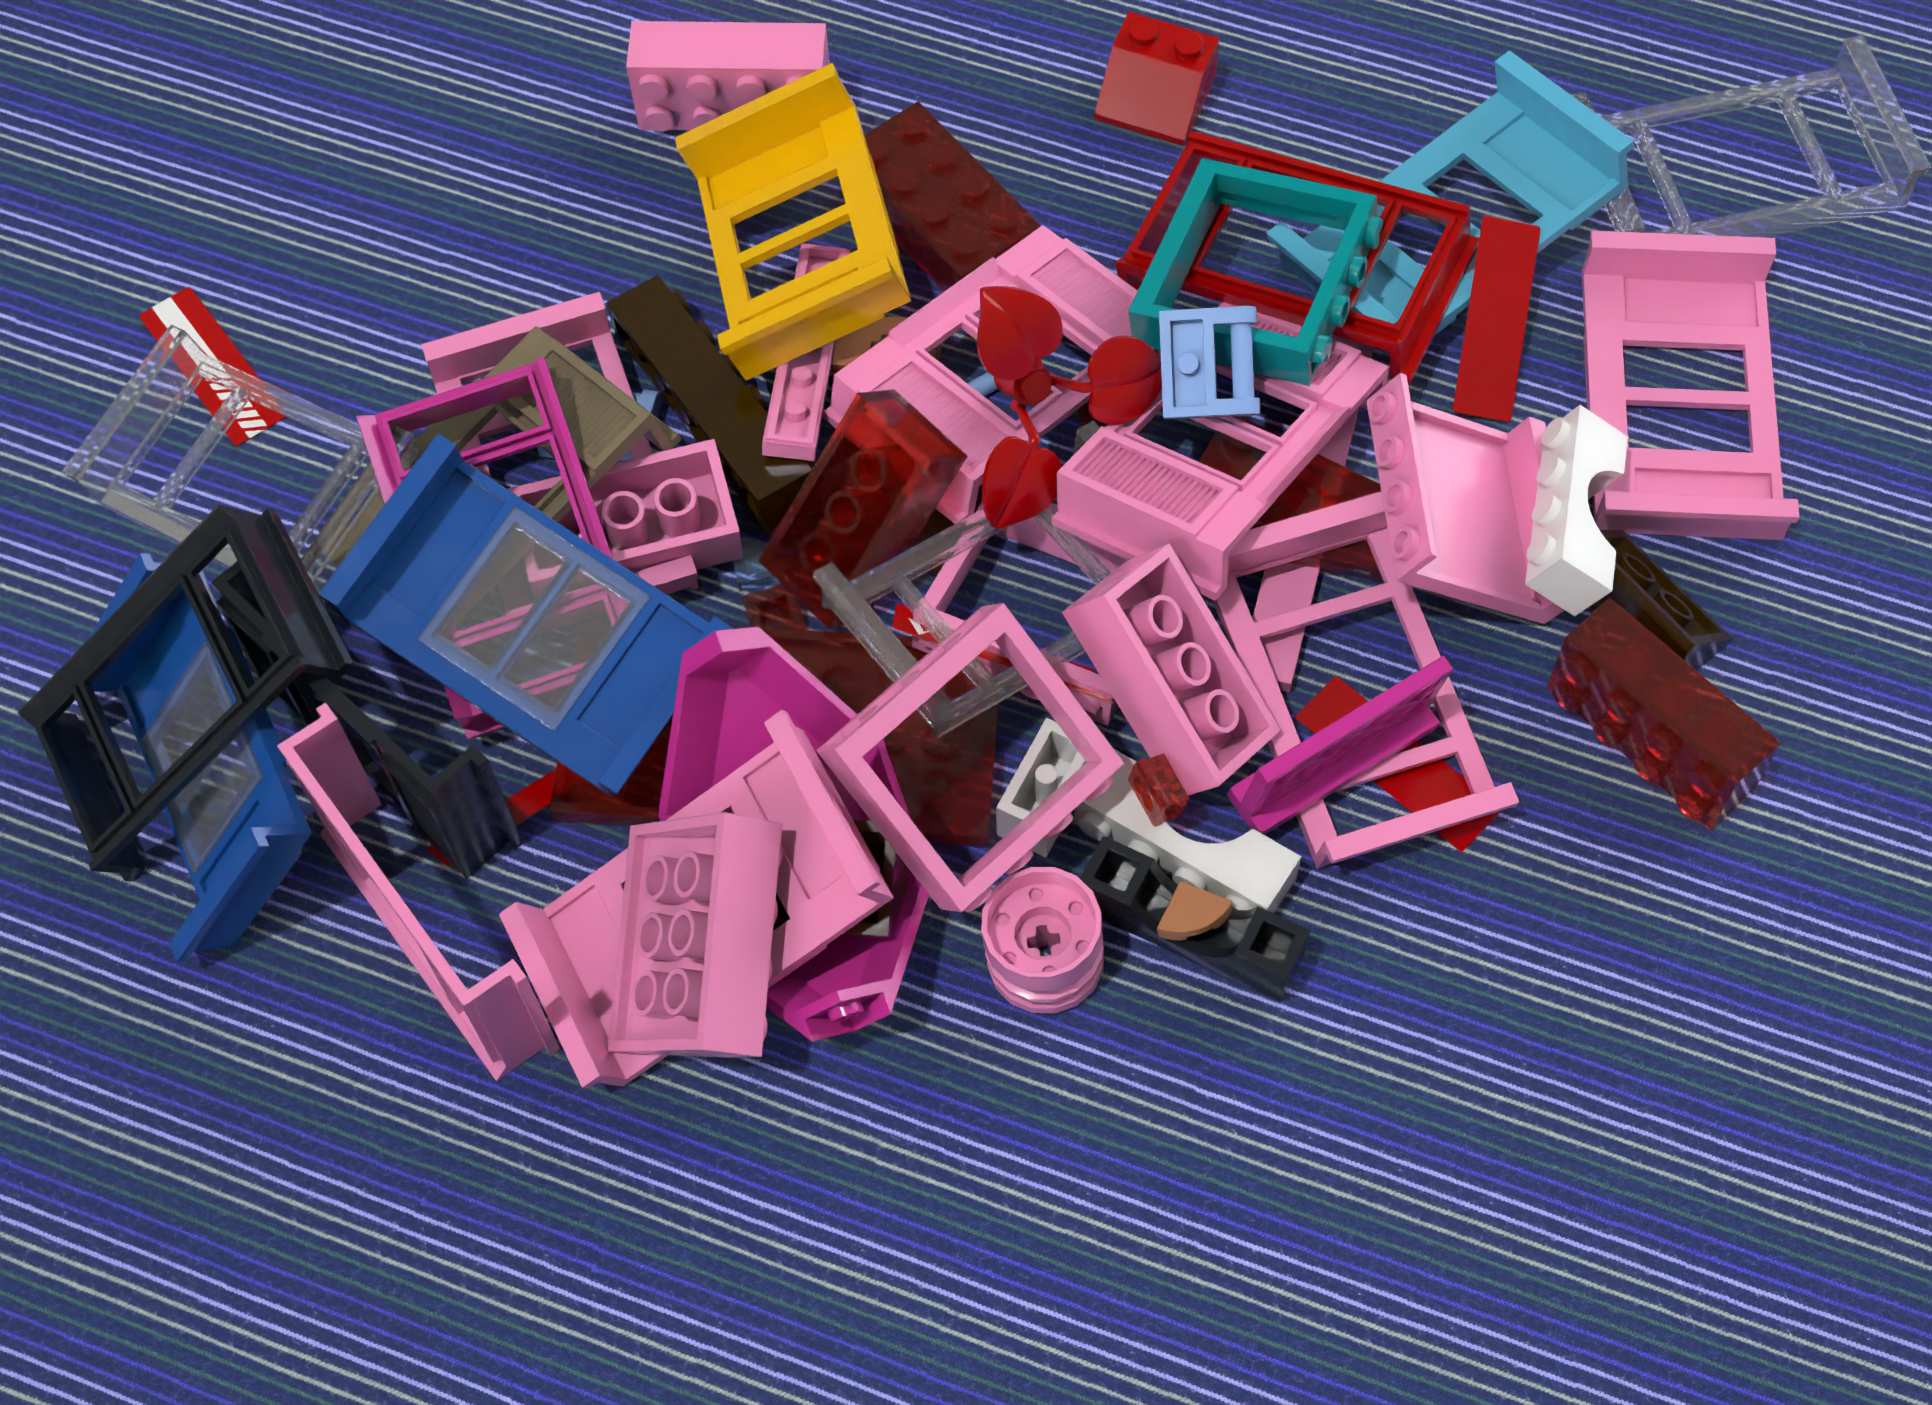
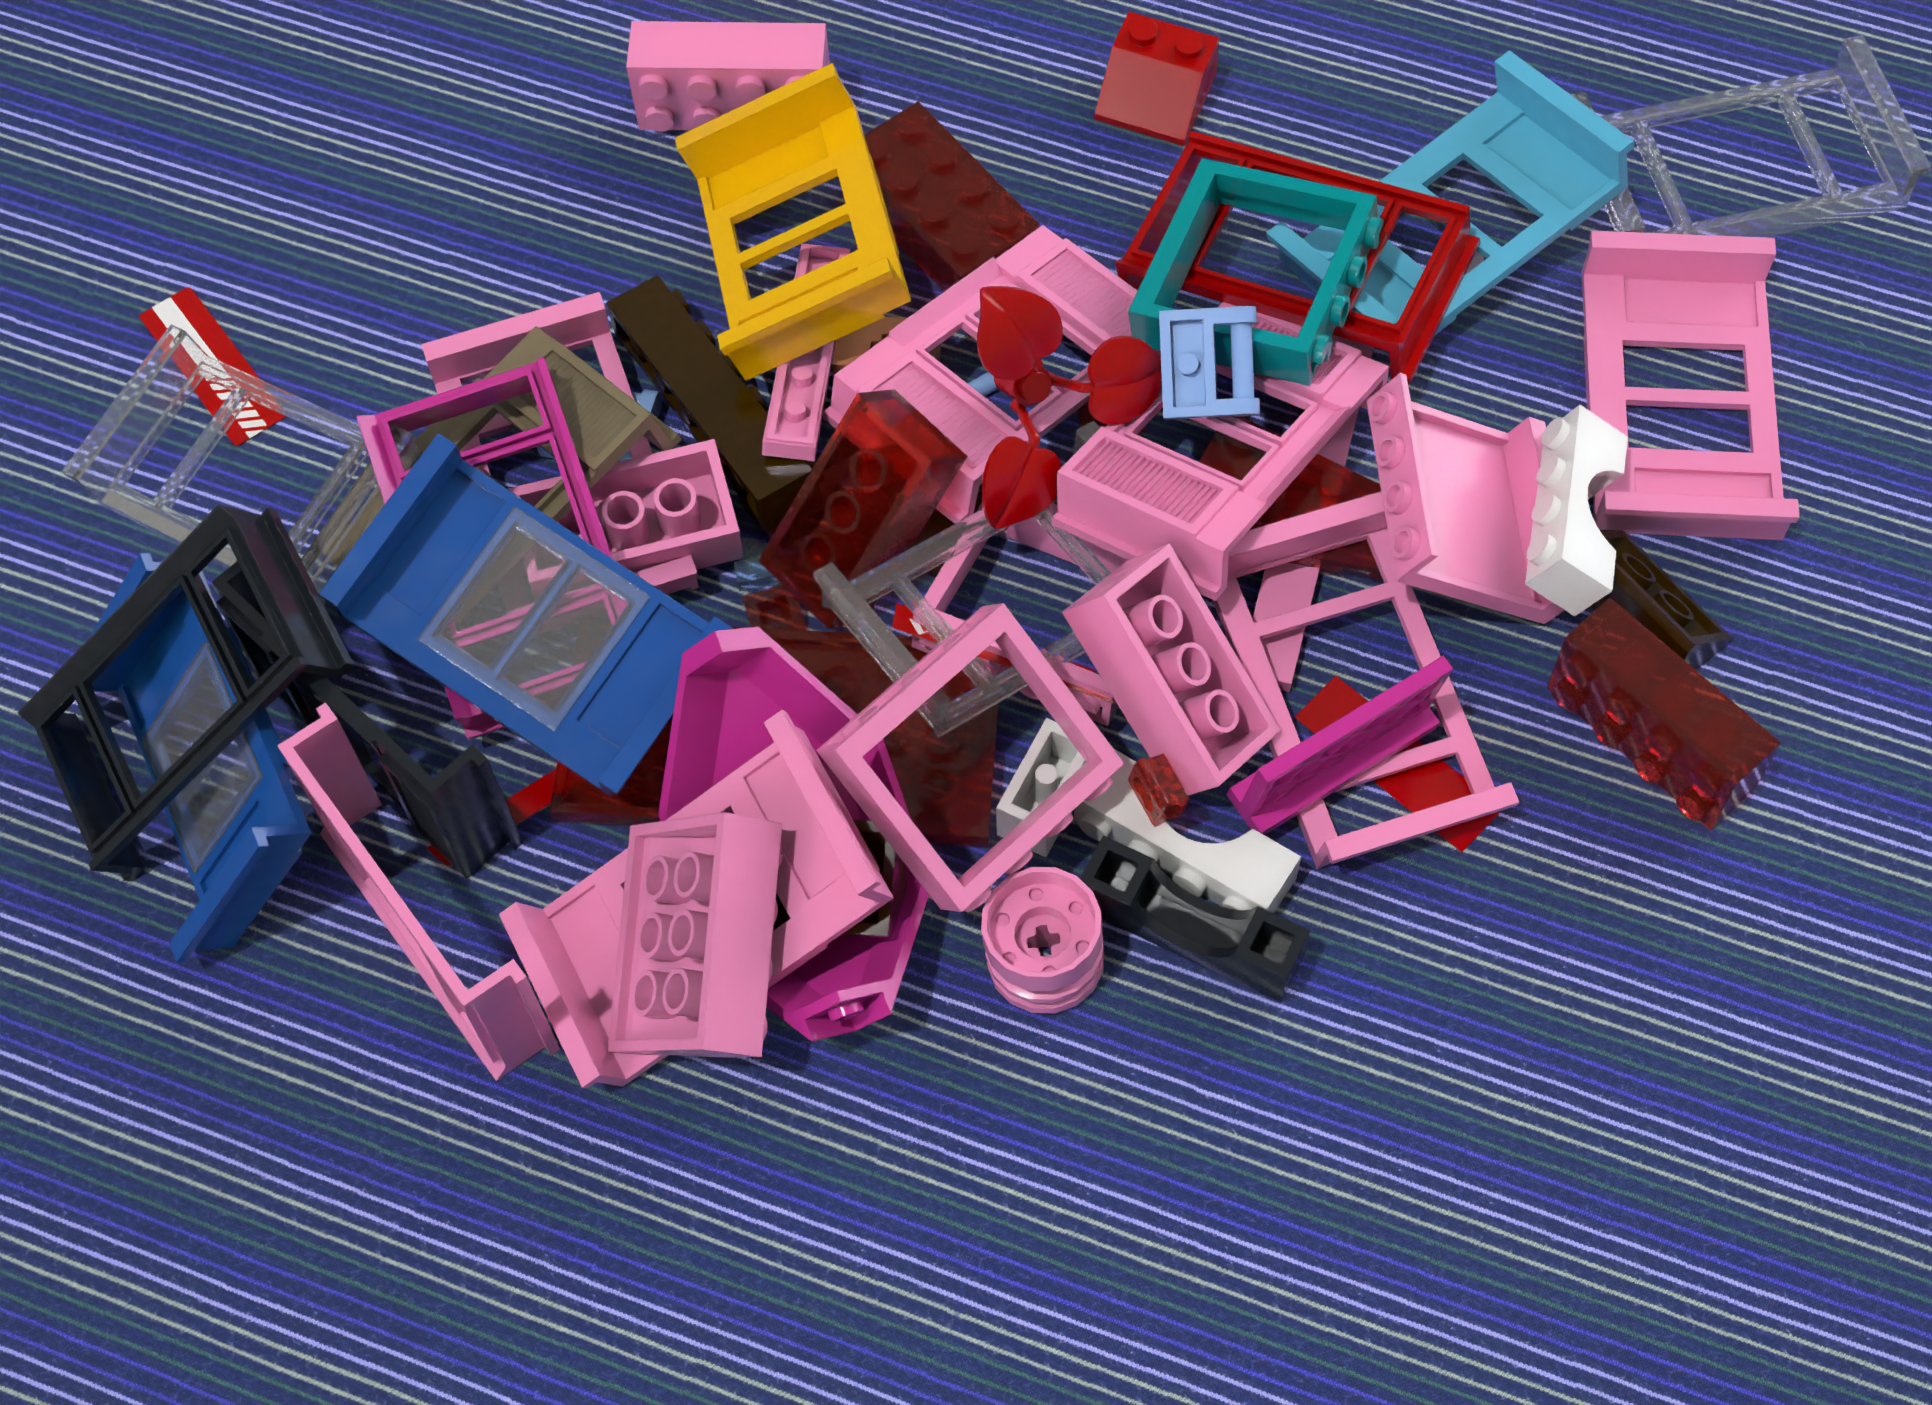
nougat tile [1157,881,1233,941] -> none
red sticker [1453,215,1540,422] -> none

